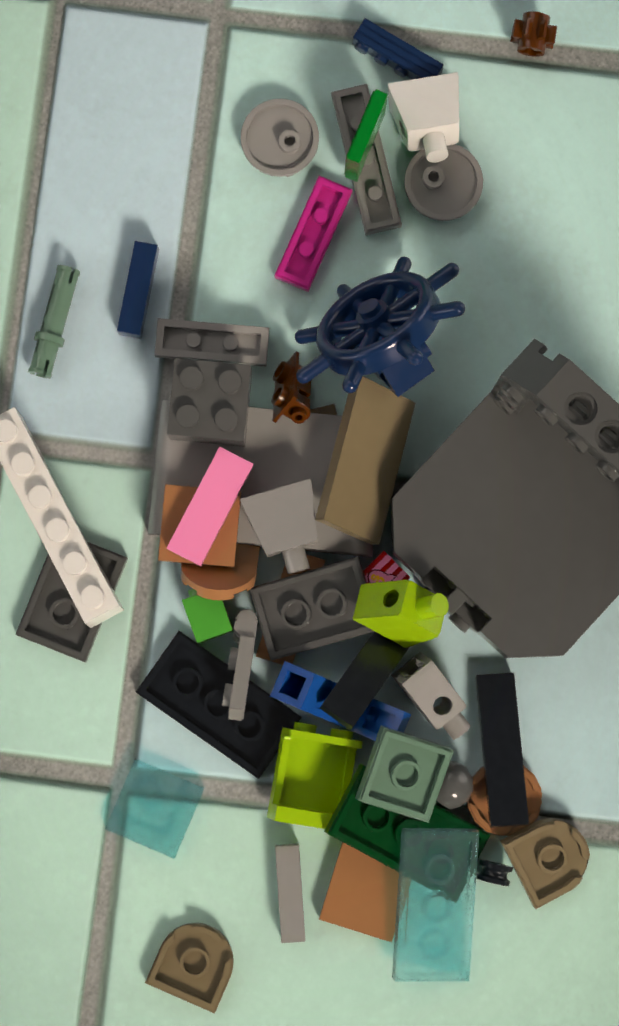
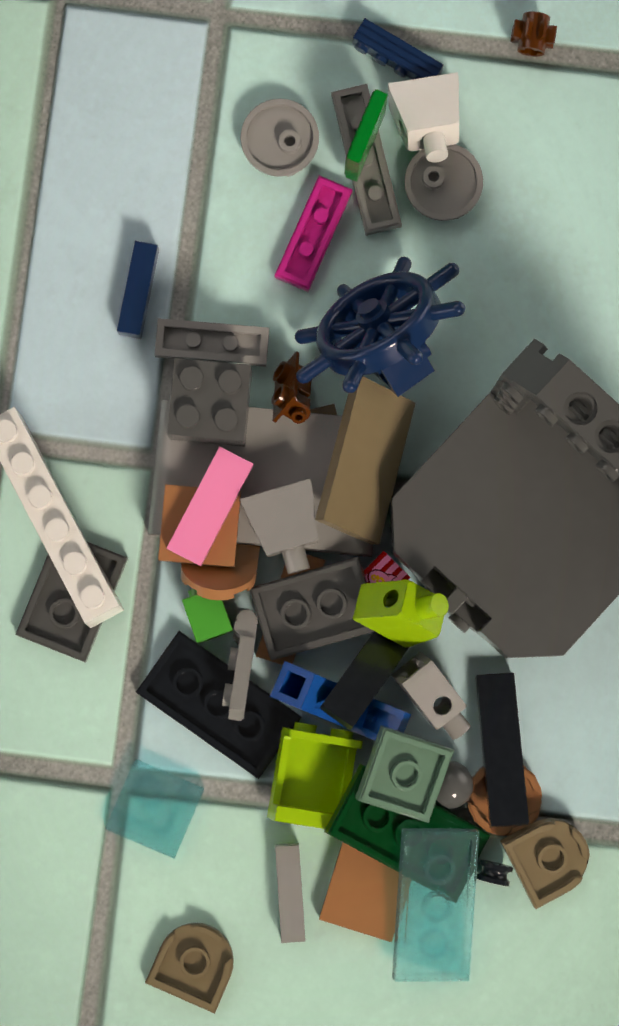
sand green pin [28,265,80,379] -> none

